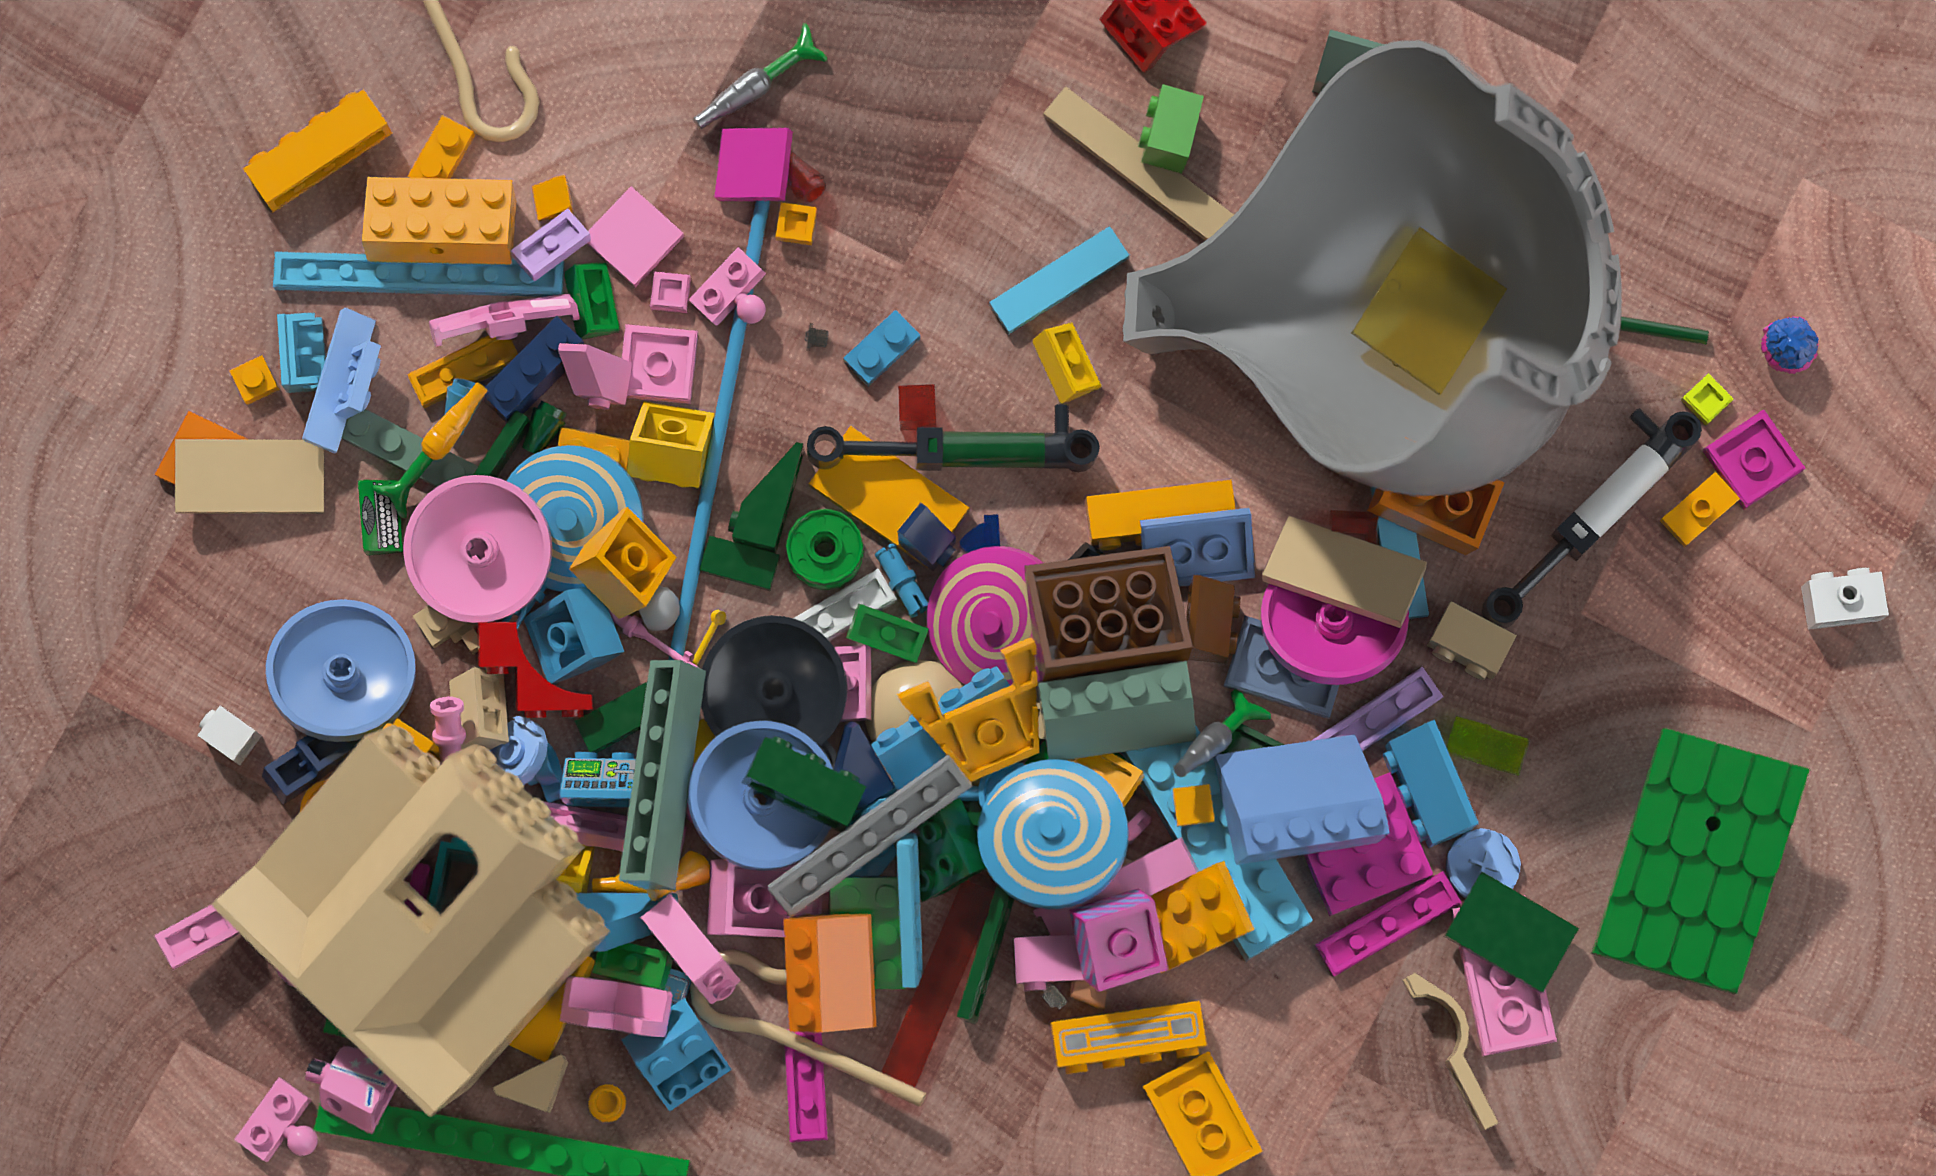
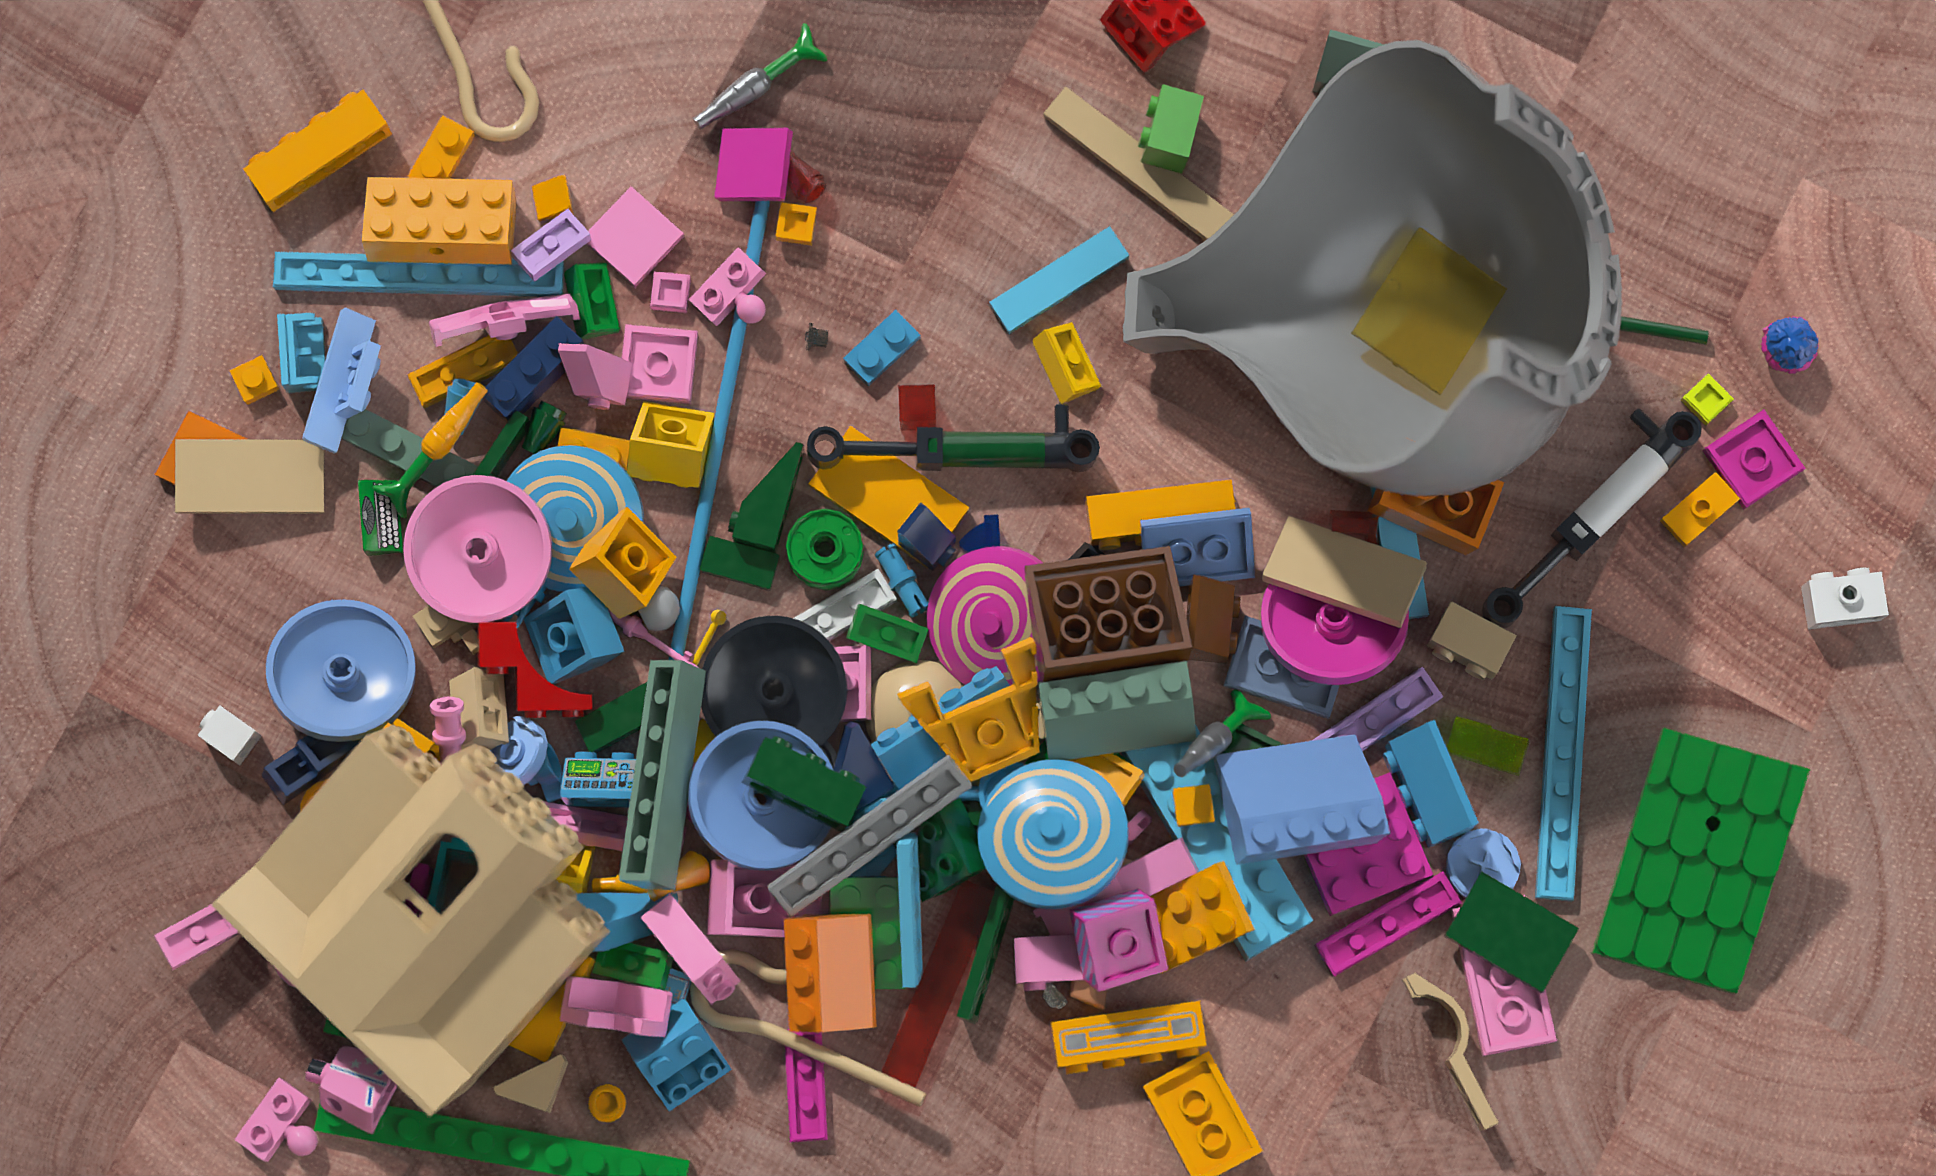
none -> medium azure tile [1535,606,1592,902]

